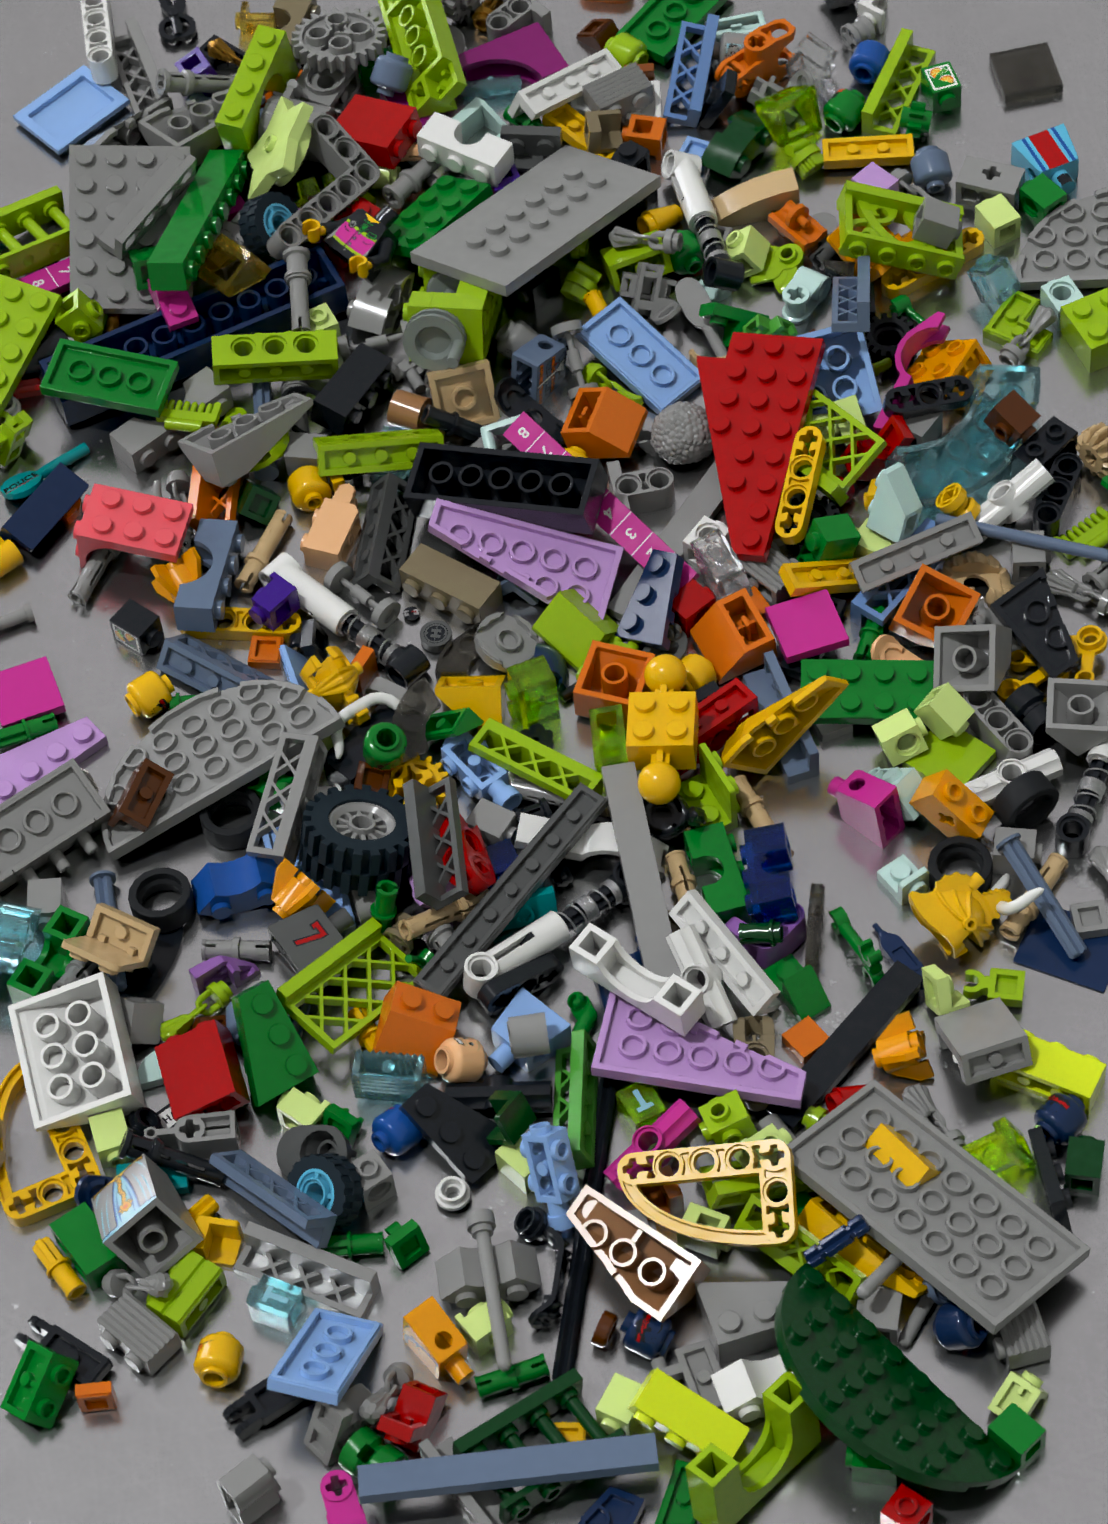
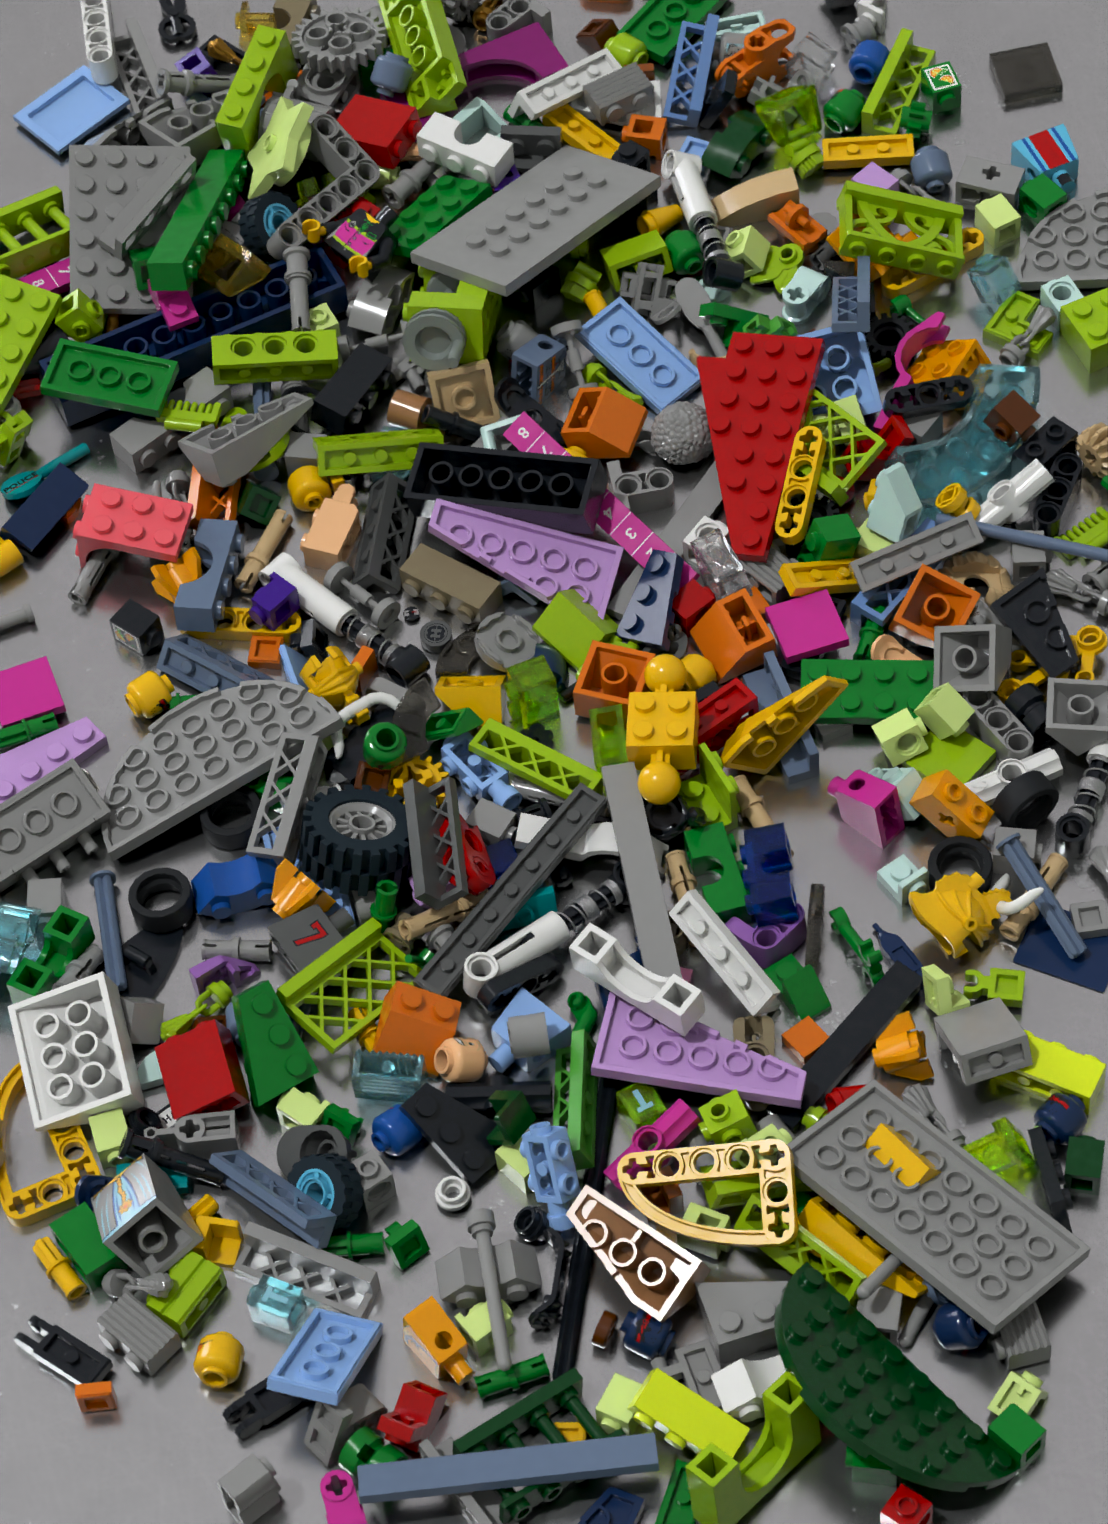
green bracket [0,1339,79,1429] -> none
tan bracket [61,903,160,975] -> none
reddish brown panel [107,758,174,832] -> none
light grey piece [358,1362,414,1424] -> none
clear light blue pin [462,75,522,100] -> none
dark tan panel [584,109,623,154] -> none
light grey piece [608,226,683,254] -> none
white piece [665,924,738,1030] -> none
dark green pin [738,919,784,946] -> none
dark blue axle [803,1214,871,1268] -> none
light grey brick [912,196,963,250] -> none

